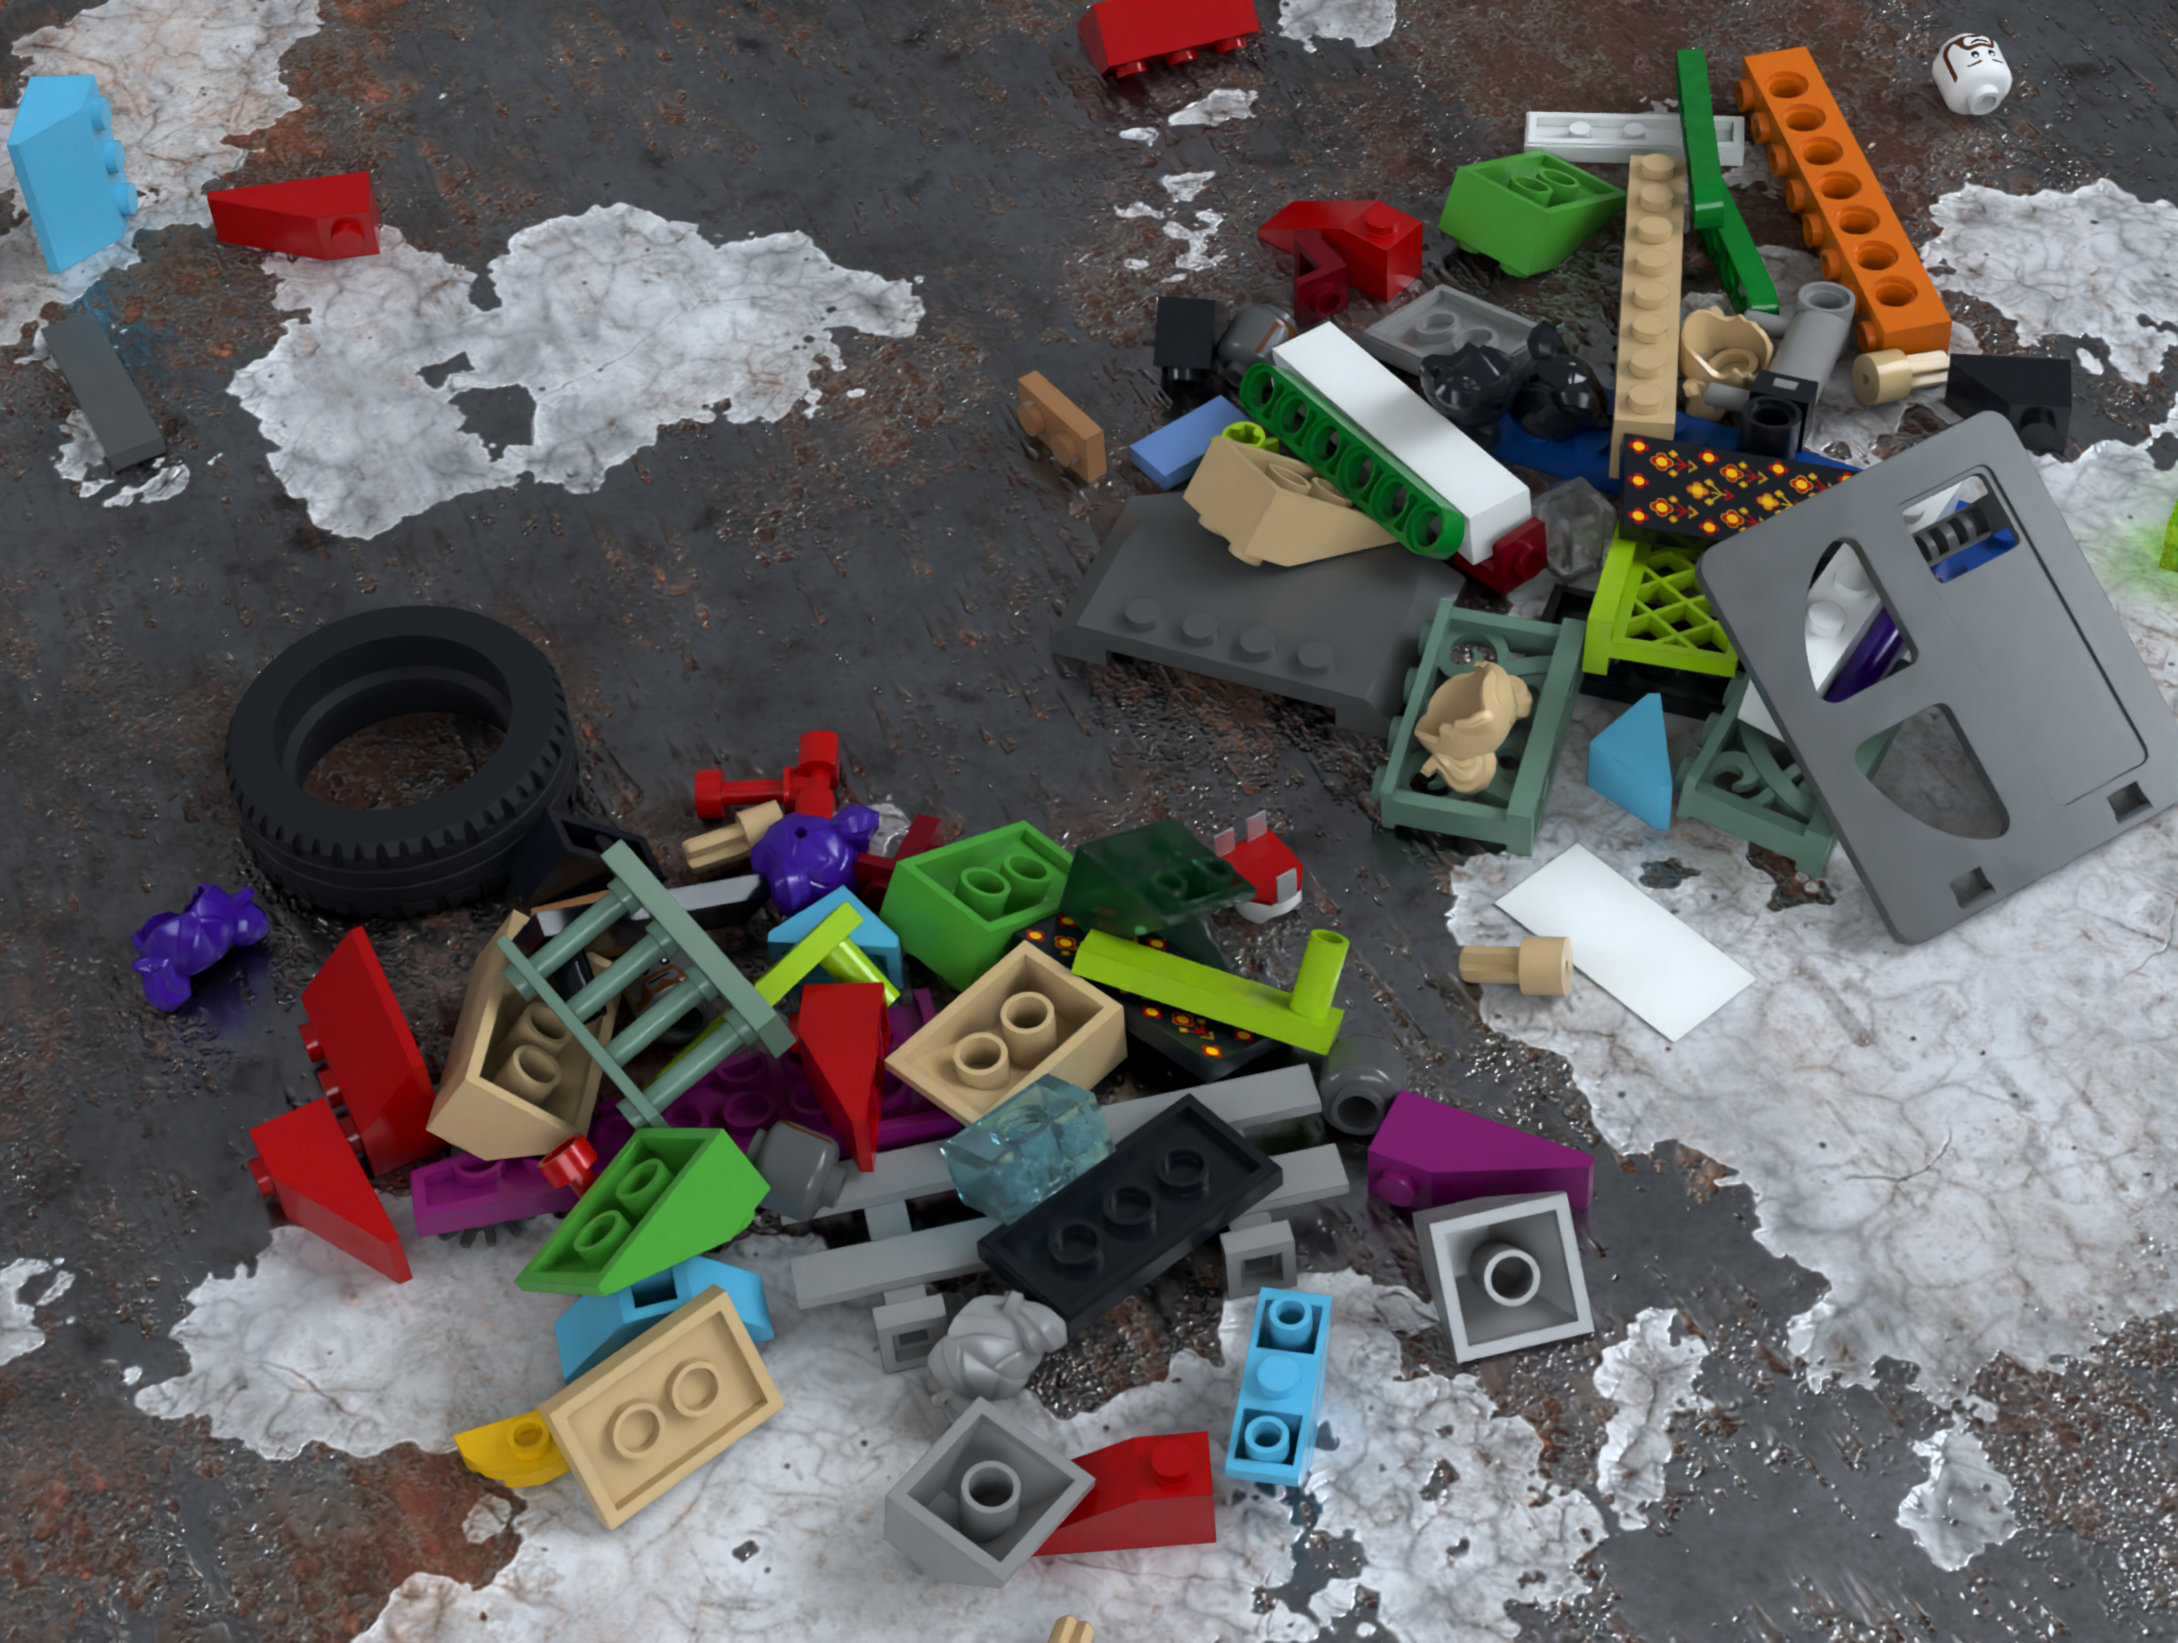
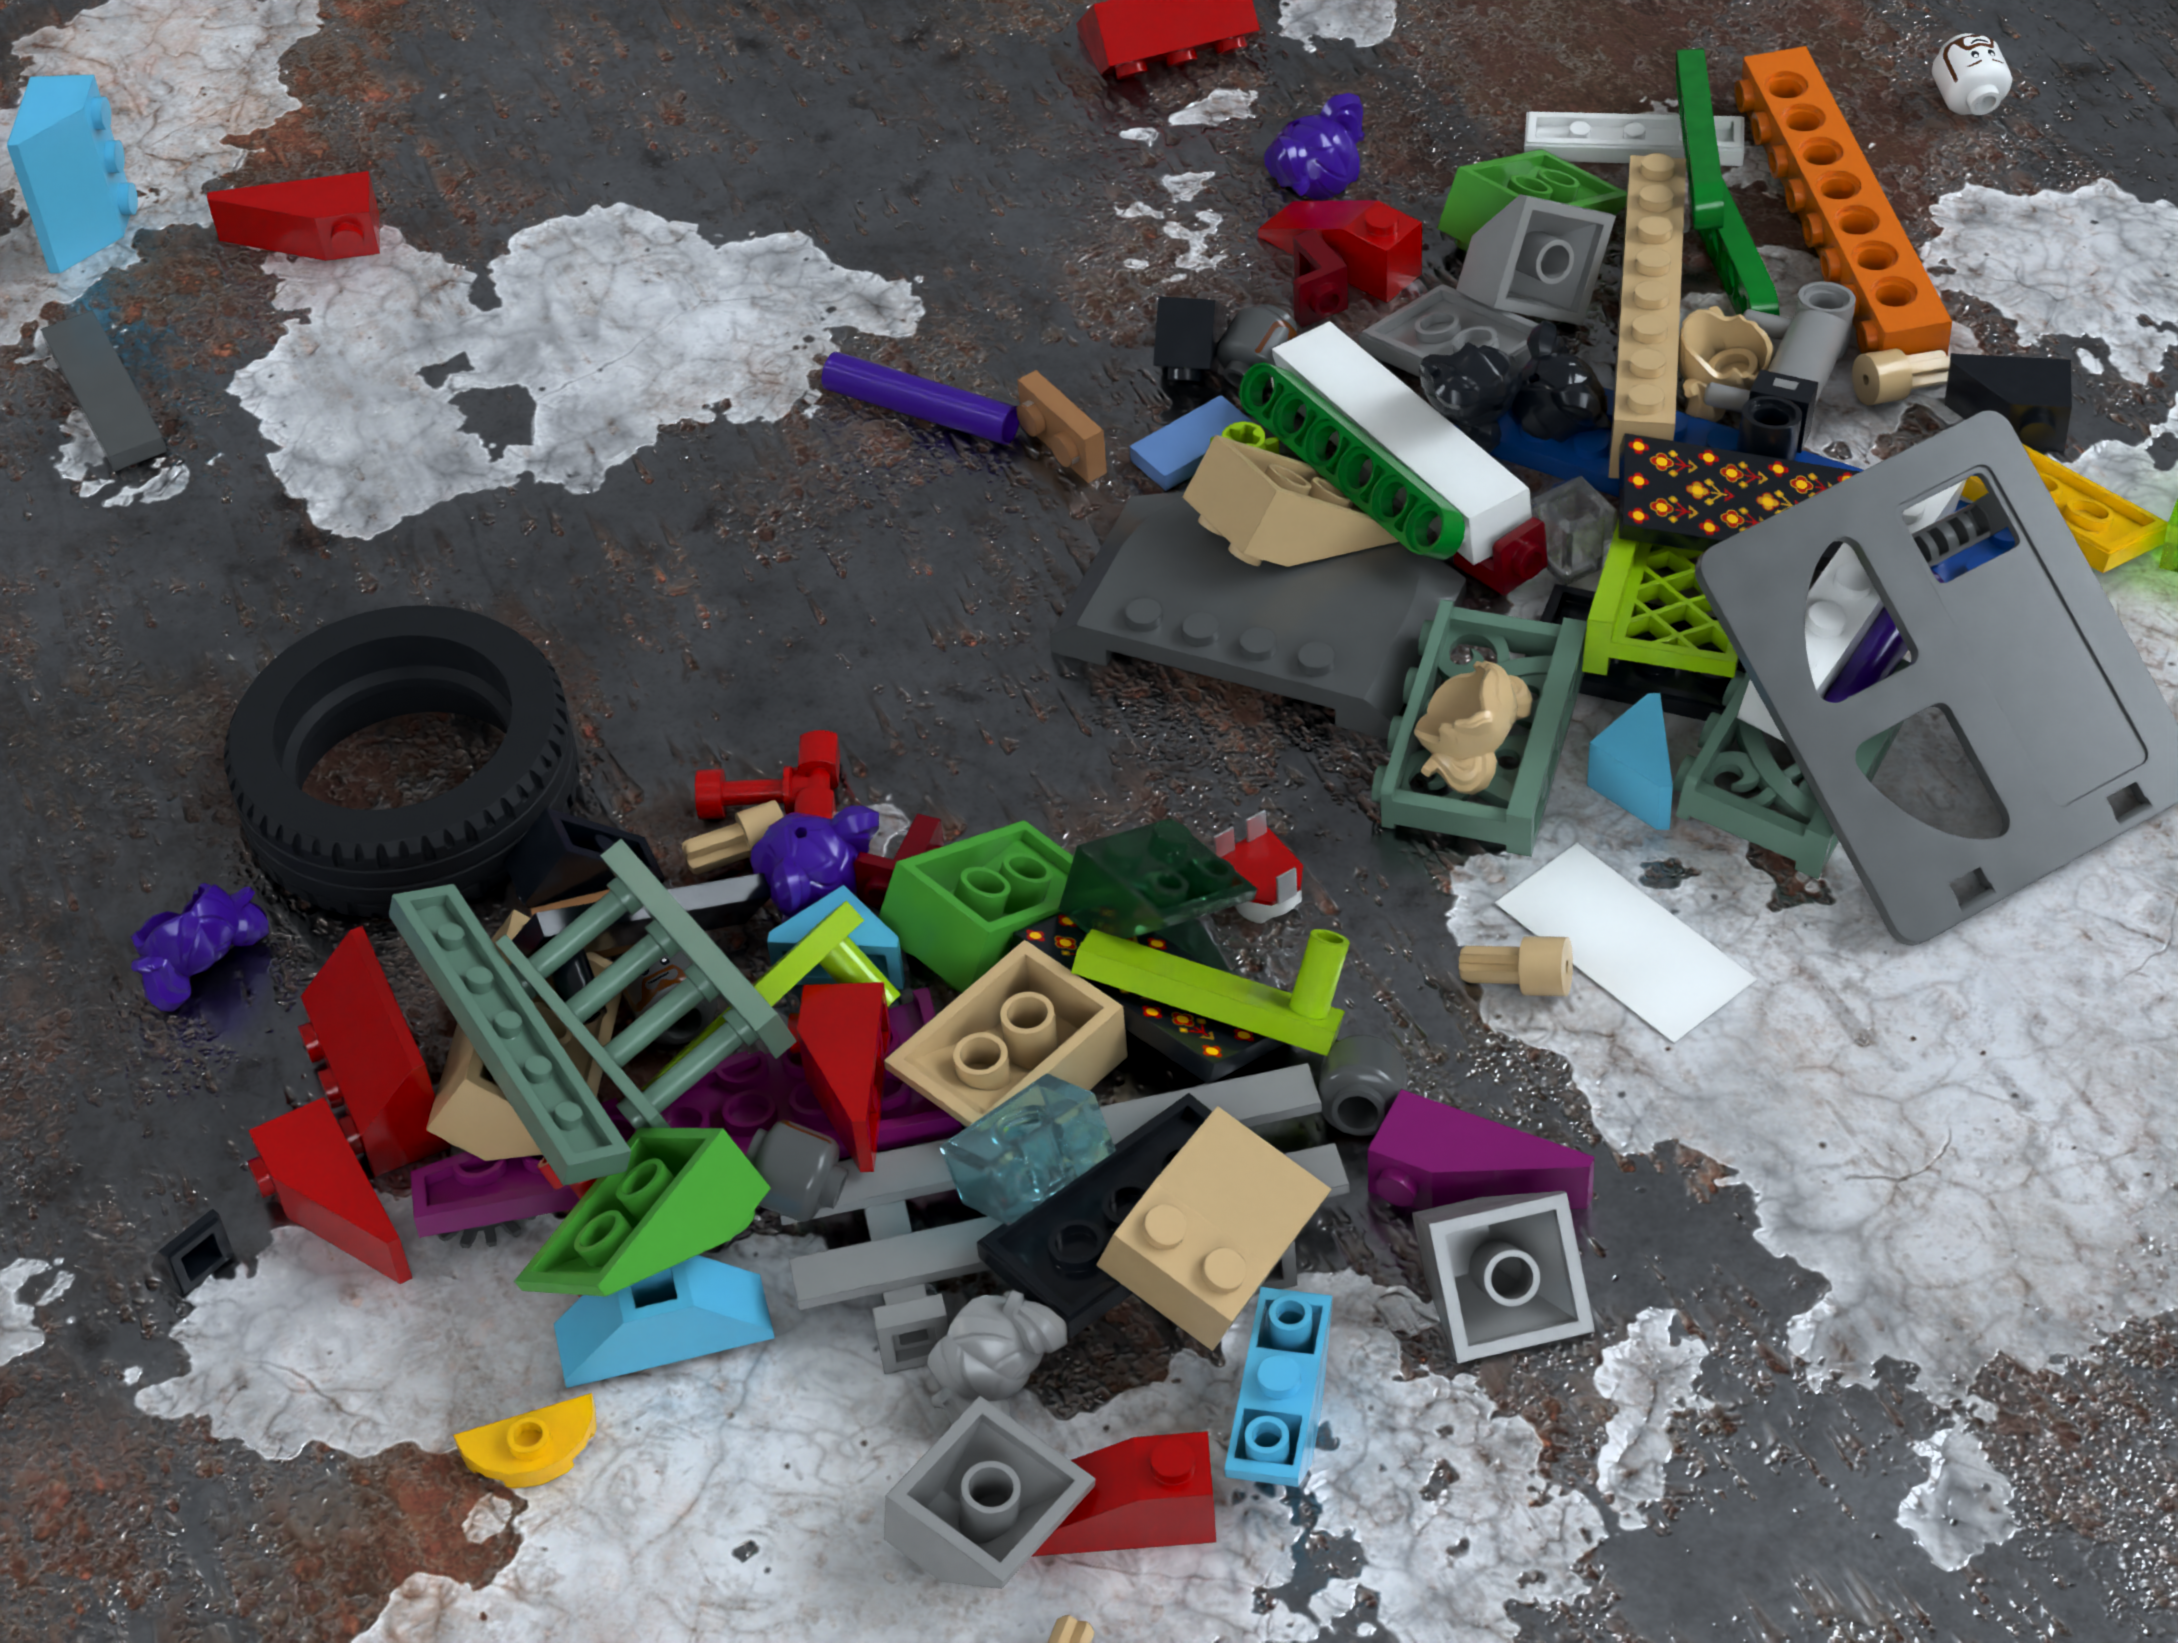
tan plate [537,1284,786,1531] -> none
none -> black slope [151,1209,234,1297]
none -> sand green plate [389,884,631,1186]
none -> dark purple piece [821,351,1020,445]
none -> tan slope [1097,1106,1332,1351]
none -> dark purple hair [1264,93,1365,200]
none -> light grey slope [1456,194,1616,326]
none -> yellow tile [1961,444,2171,573]

